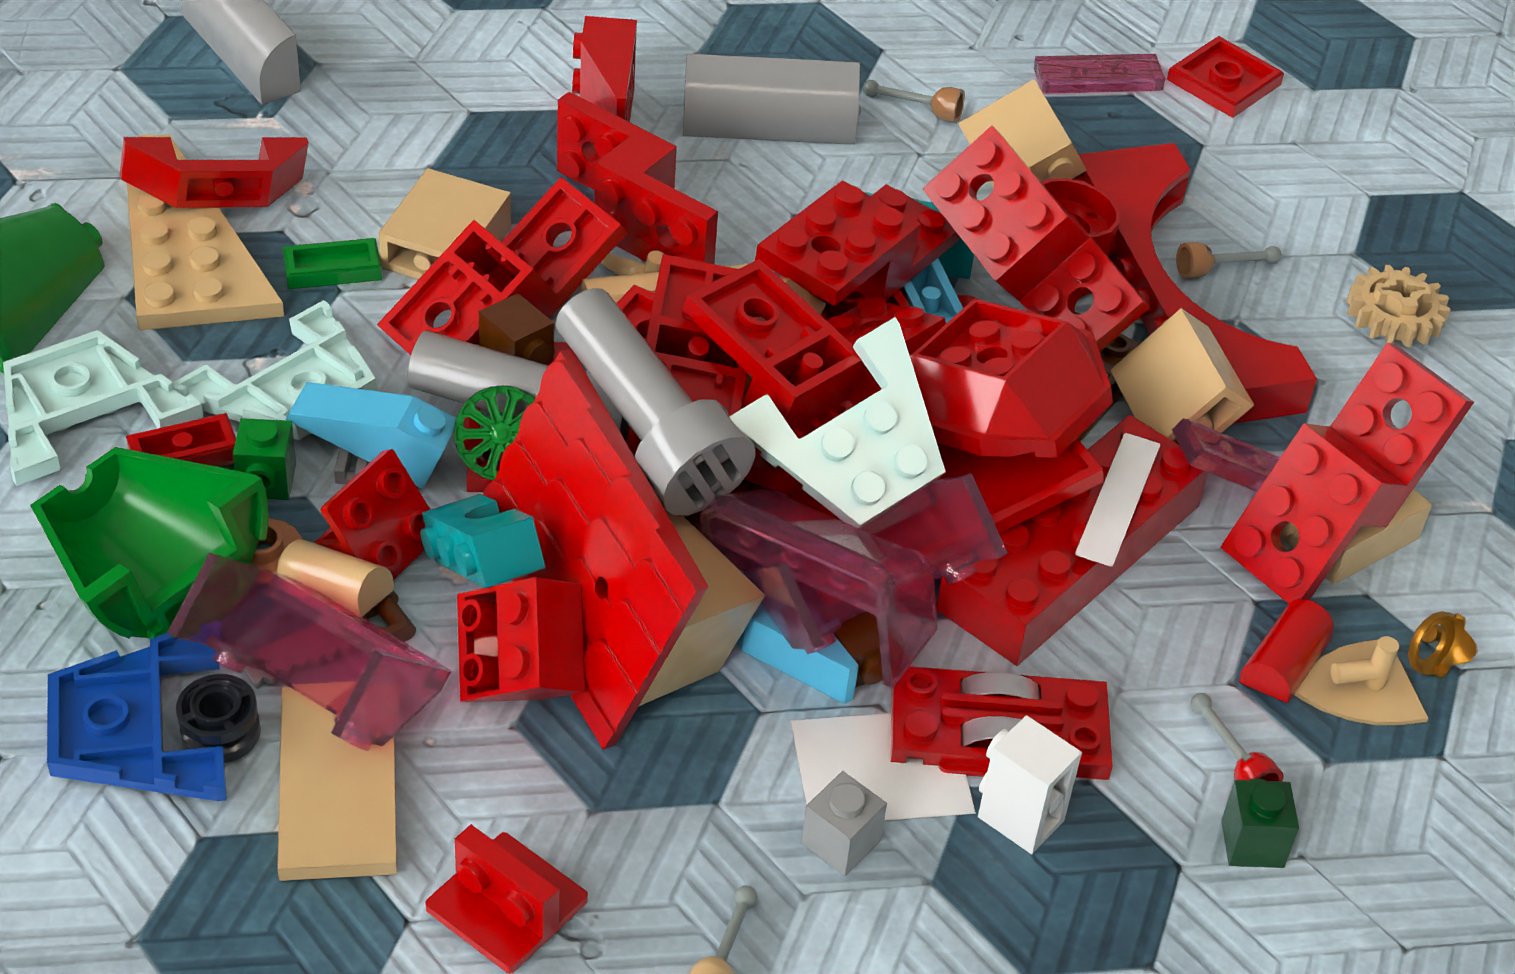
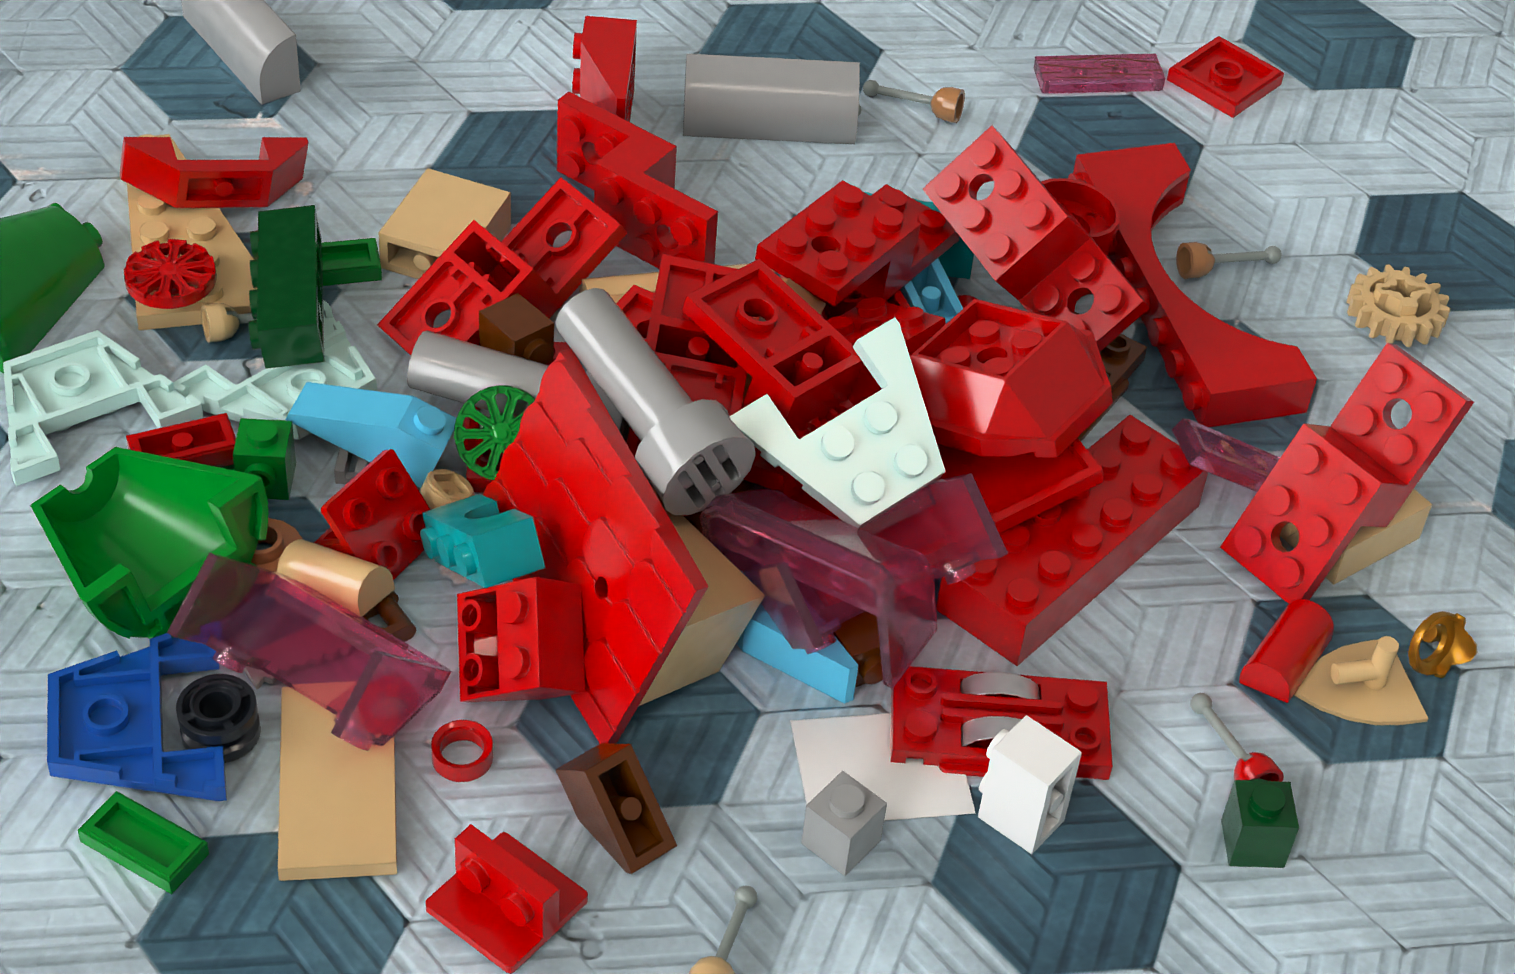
tan bar [601,250,664,276] -> none
tan brick [958,79,1087,188] -> none
white sticker [1075,433,1160,566] -> none
tan brick [1110,308,1254,455] -> none
none -> green tile [78,791,209,895]
none -> red wheel [124,239,217,309]
none -> tan hinge [201,303,257,343]
none -> dark green brick [249,205,325,369]
none -> tan tile [420,469,474,509]
none -> red piece [431,720,493,782]
none -> reddish brown slope [555,743,677,874]

